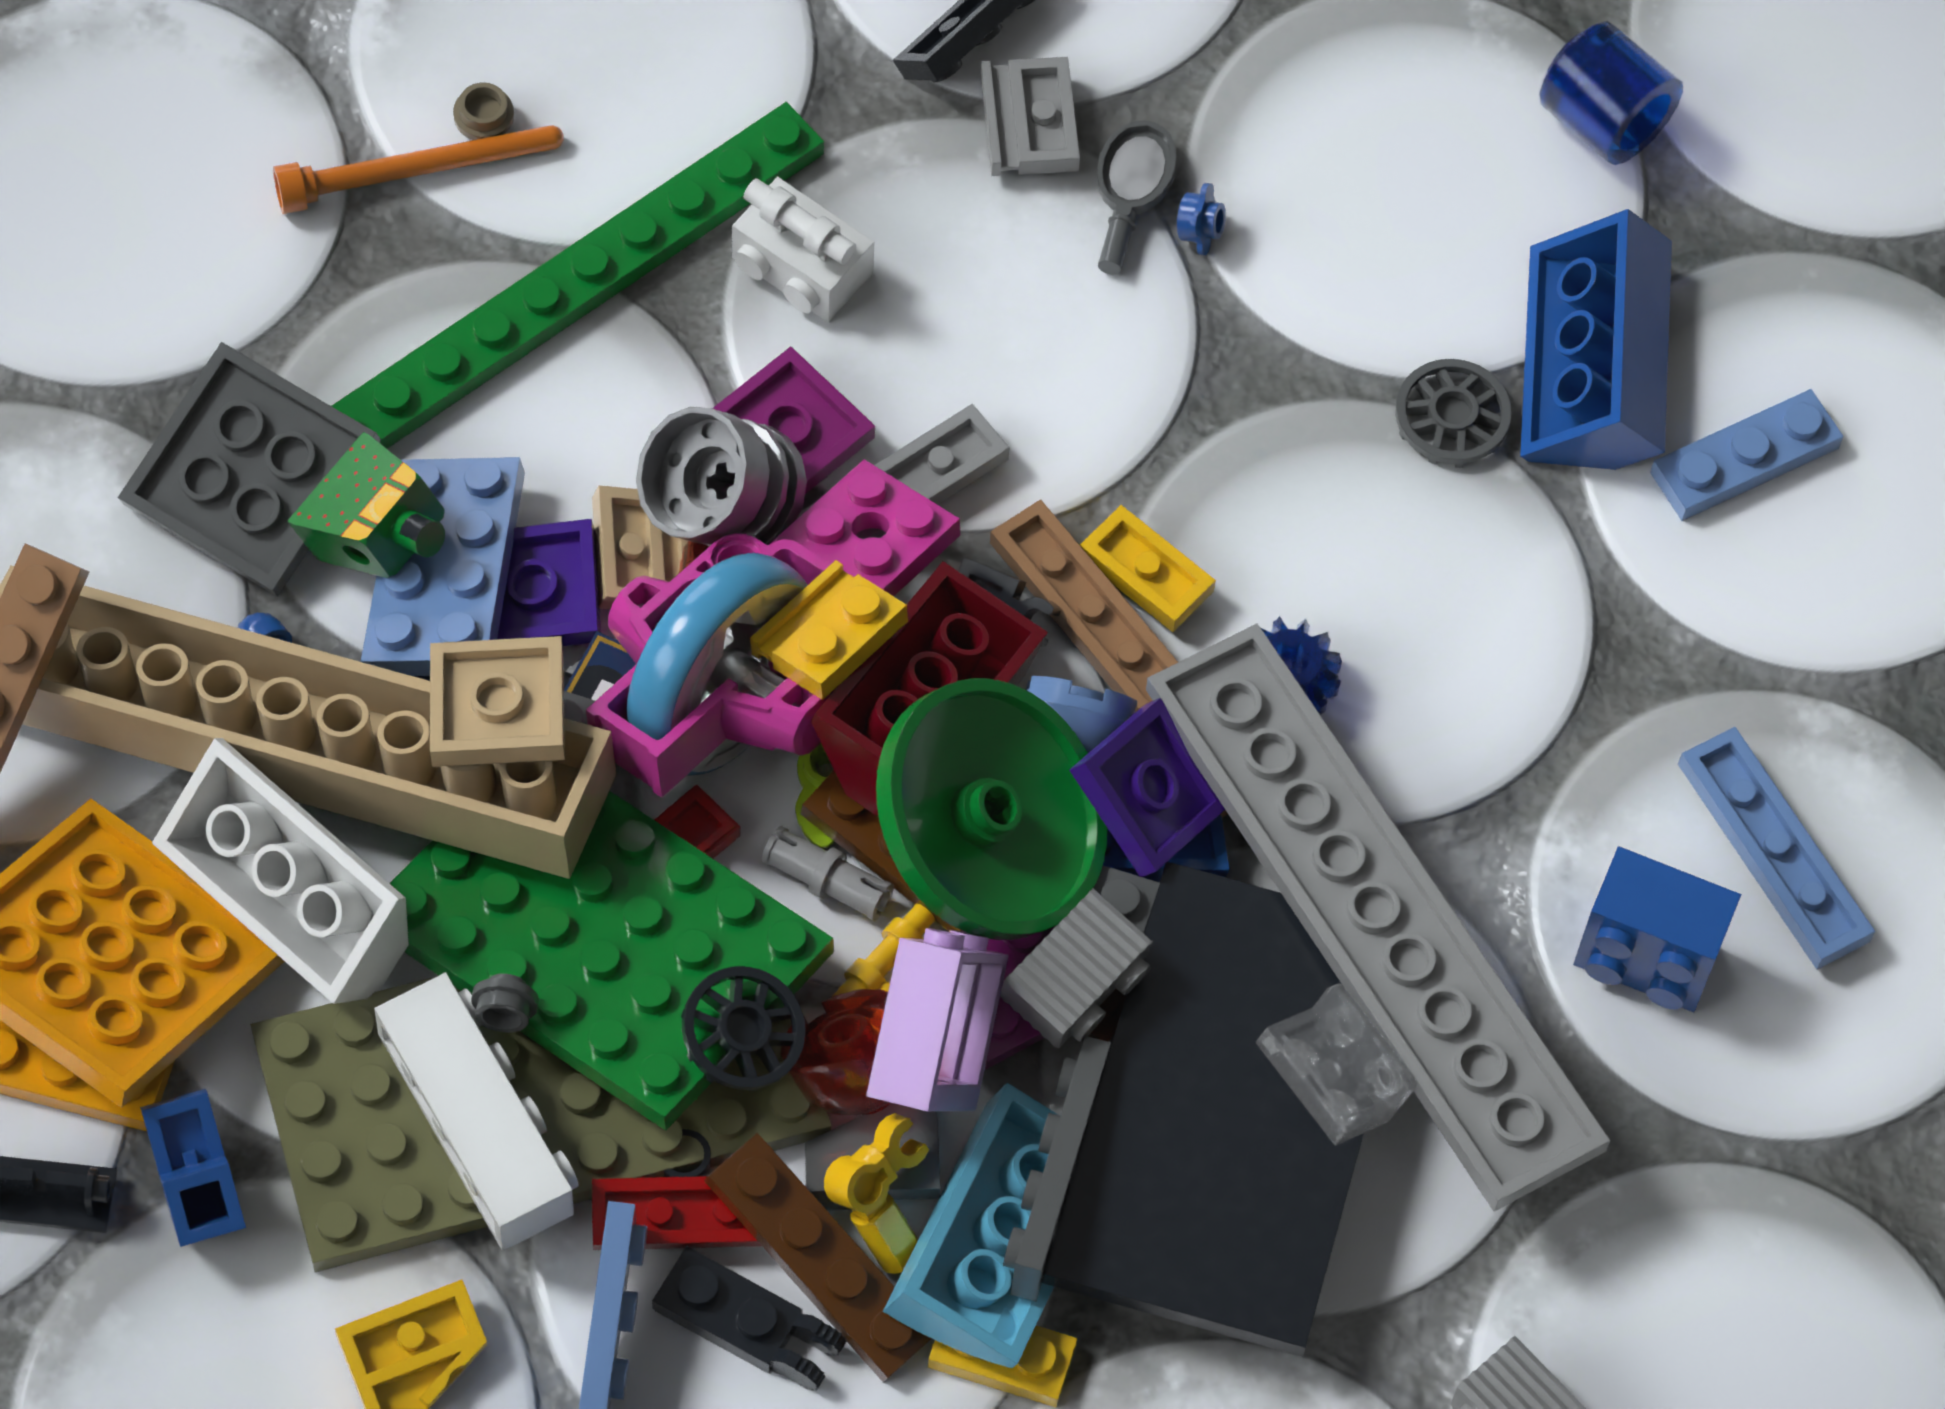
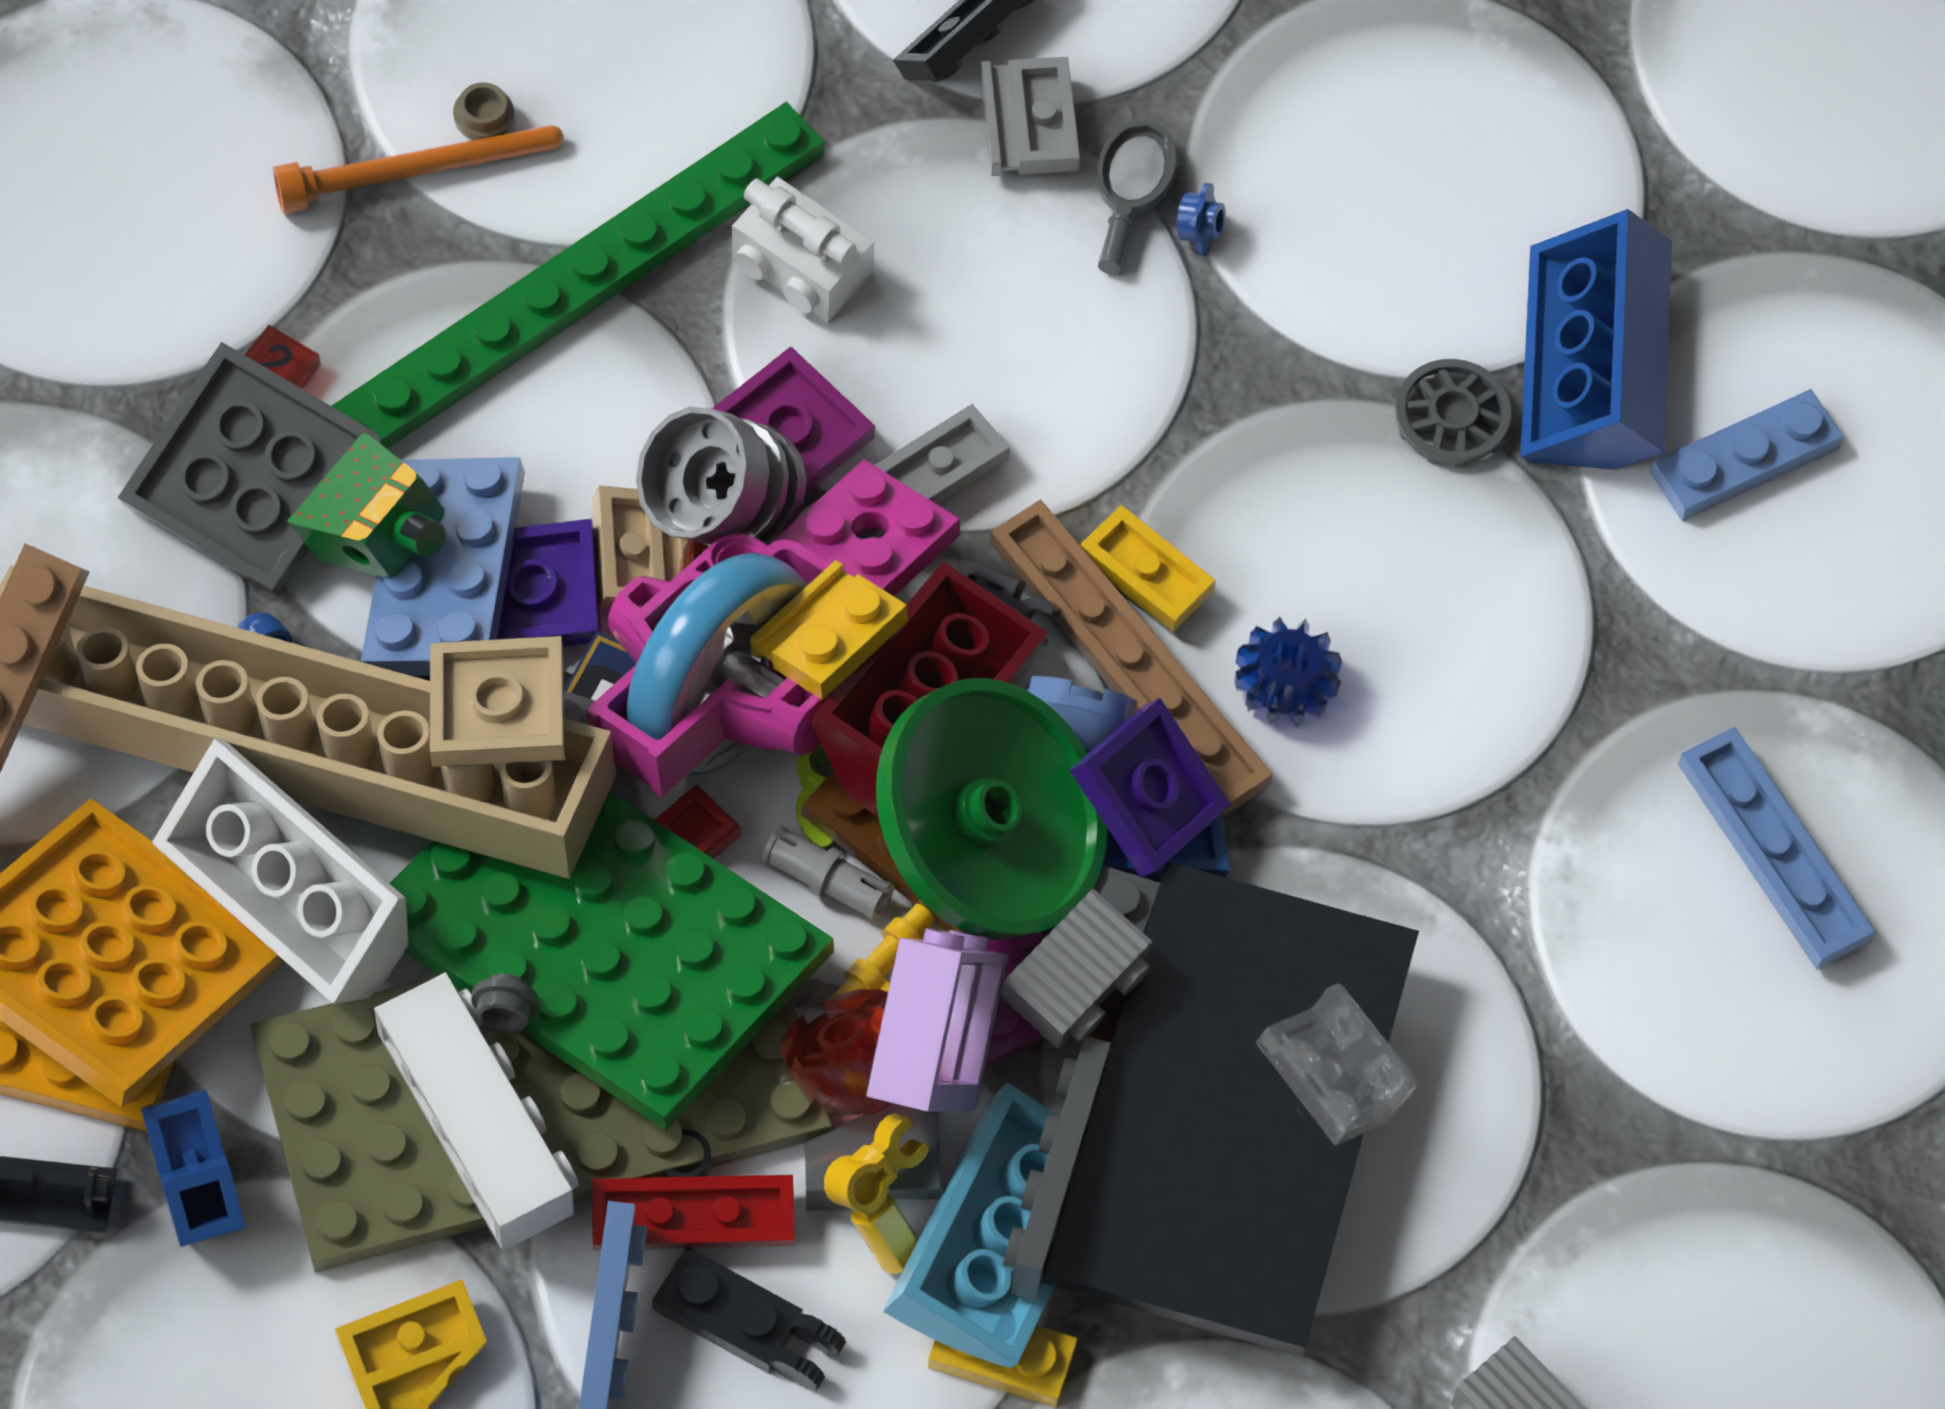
black wheel [681,966,805,1091] -> none
reddish brown plate [704,1133,932,1382] -> none
light grey plate [1146,623,1610,1212] -> none
clear blue piece [1539,21,1683,165] -> none
blue brick [1573,846,1742,1013] -> none
none -> clear red tile [244,325,321,389]

